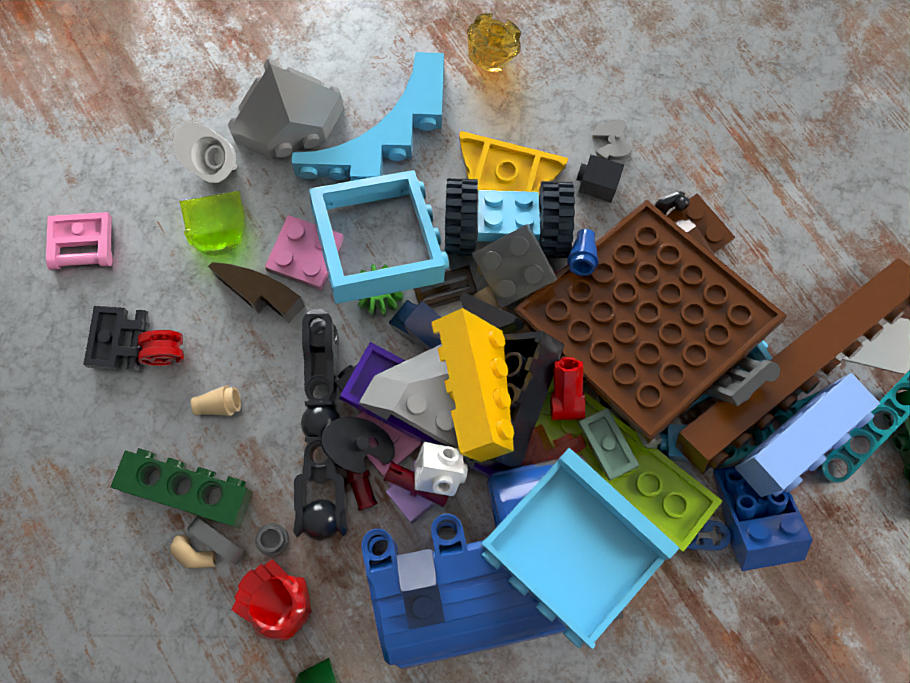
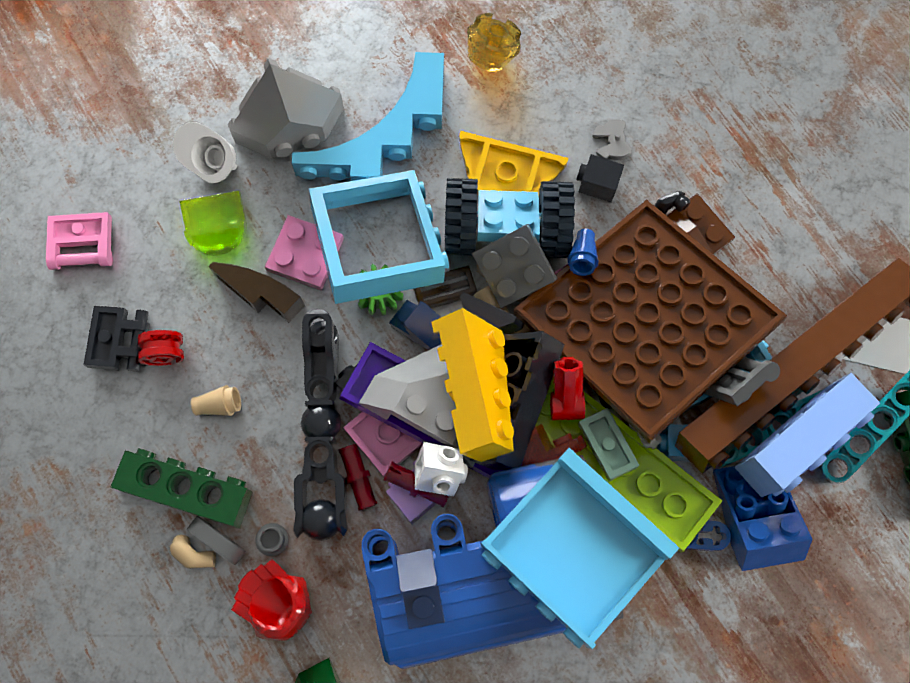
black piece [321,417,395,474] -> none

